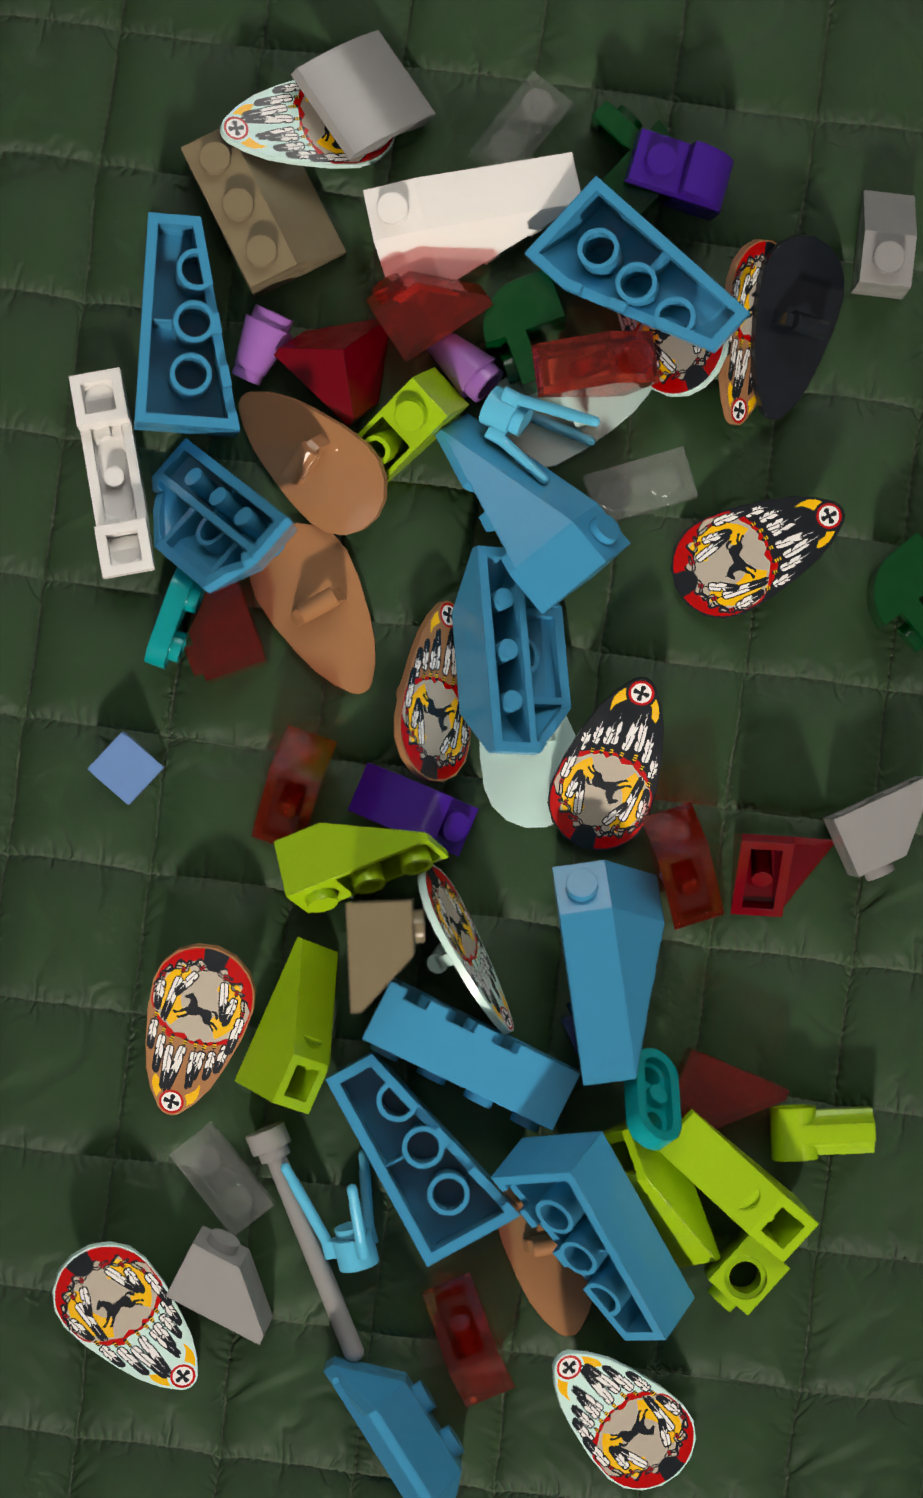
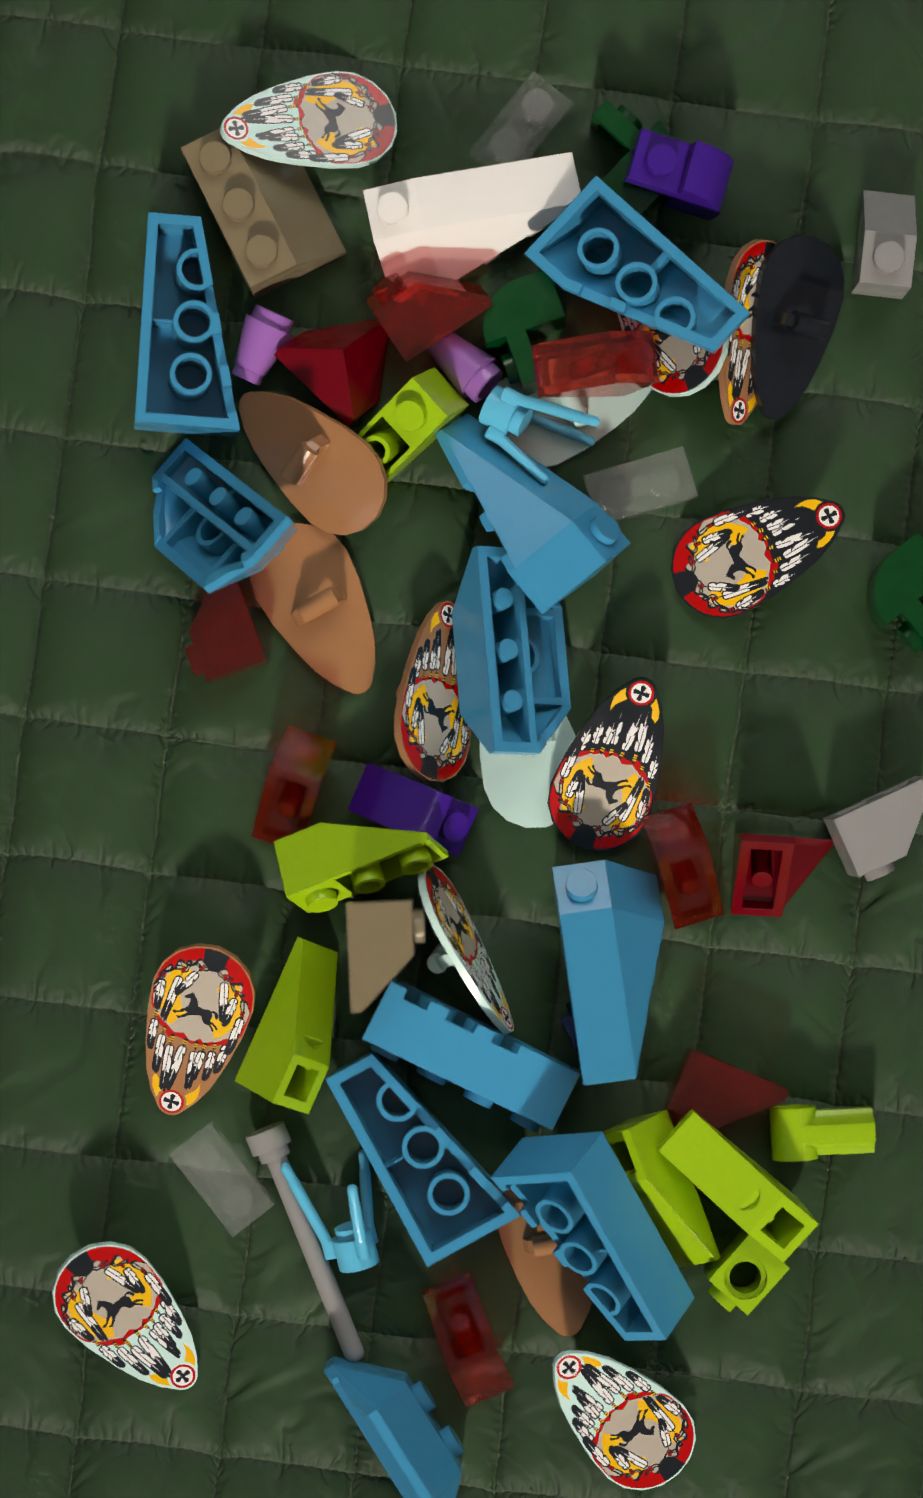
white slope [69,367,155,579] -> none
medium blue slope [88,731,165,805] -> none
teal plate [144,567,205,669] -> none
light grey slope [166,1225,273,1345] -> none
light grey slope [291,30,436,160] -> none
teal plate [624,1048,682,1150] -> none

